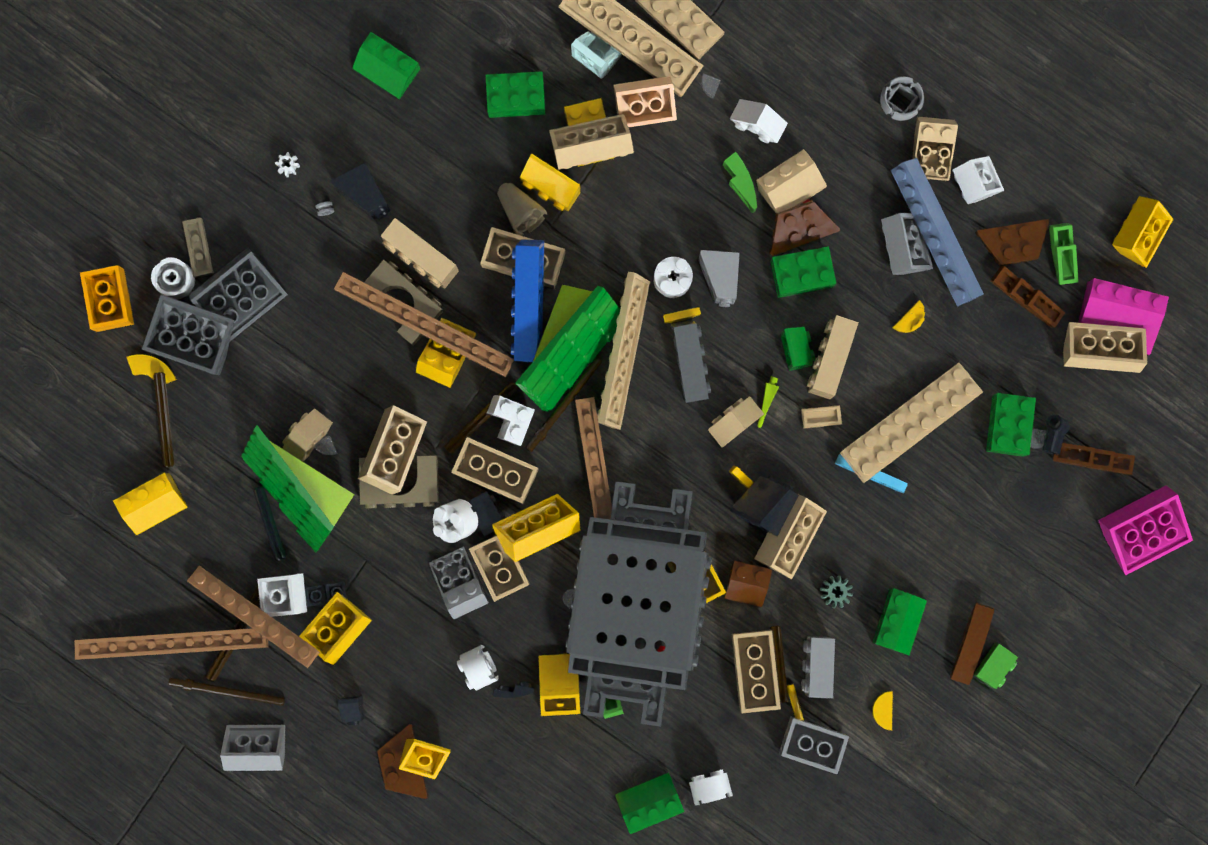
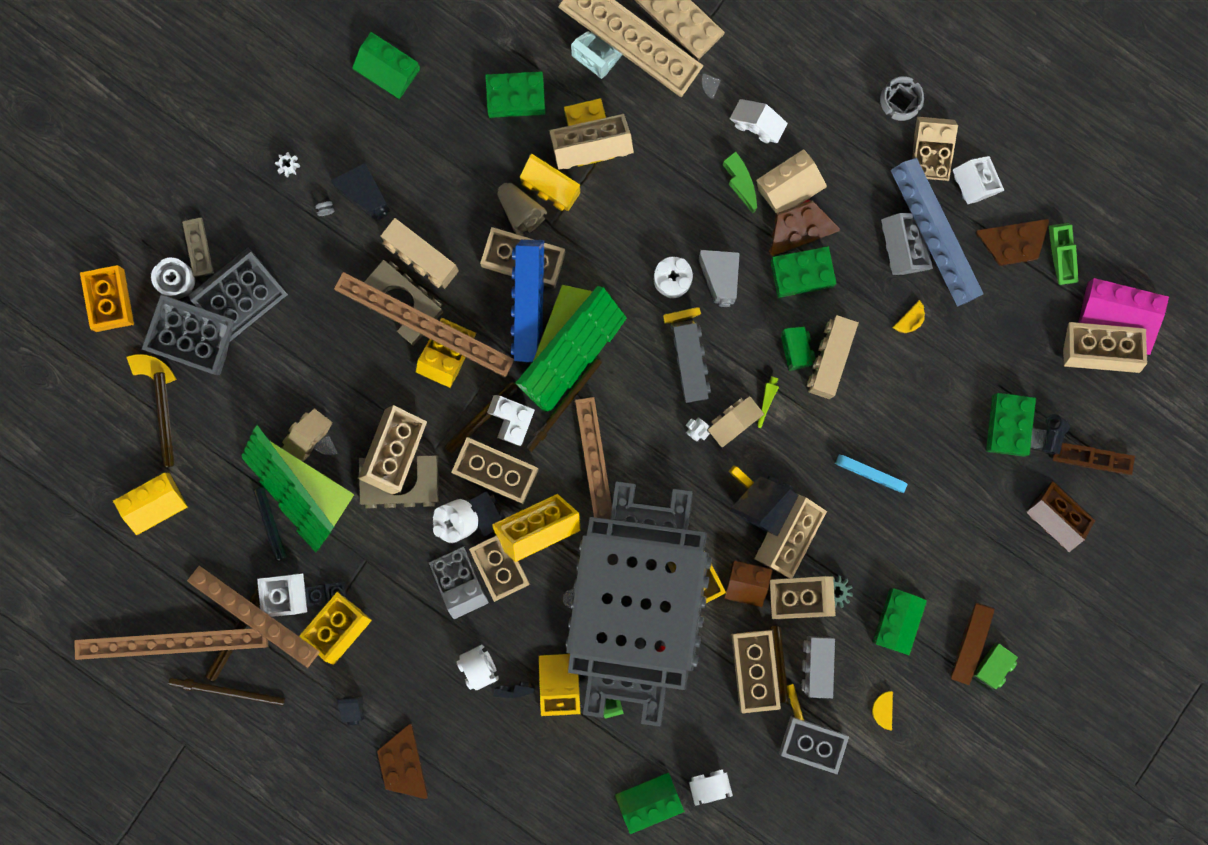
light grey slope [220,725,285,771] -> none
yellow slope [399,739,450,779] -> none
tan plate [598,272,650,430] -> none
light nougat brick [614,76,677,127] -> none
tan tile [801,405,842,429] -> none
tan plate [840,363,983,483] -> none
reddish brown slope [991,266,1065,328] -> none
dark pink slope [1098,486,1193,575] -> none
yellow slope [1112,196,1173,268] -> none
none -> white gear [686,418,710,441]
none -> tan brick [770,576,835,619]
none -> reddish brown slope [1027,481,1095,552]

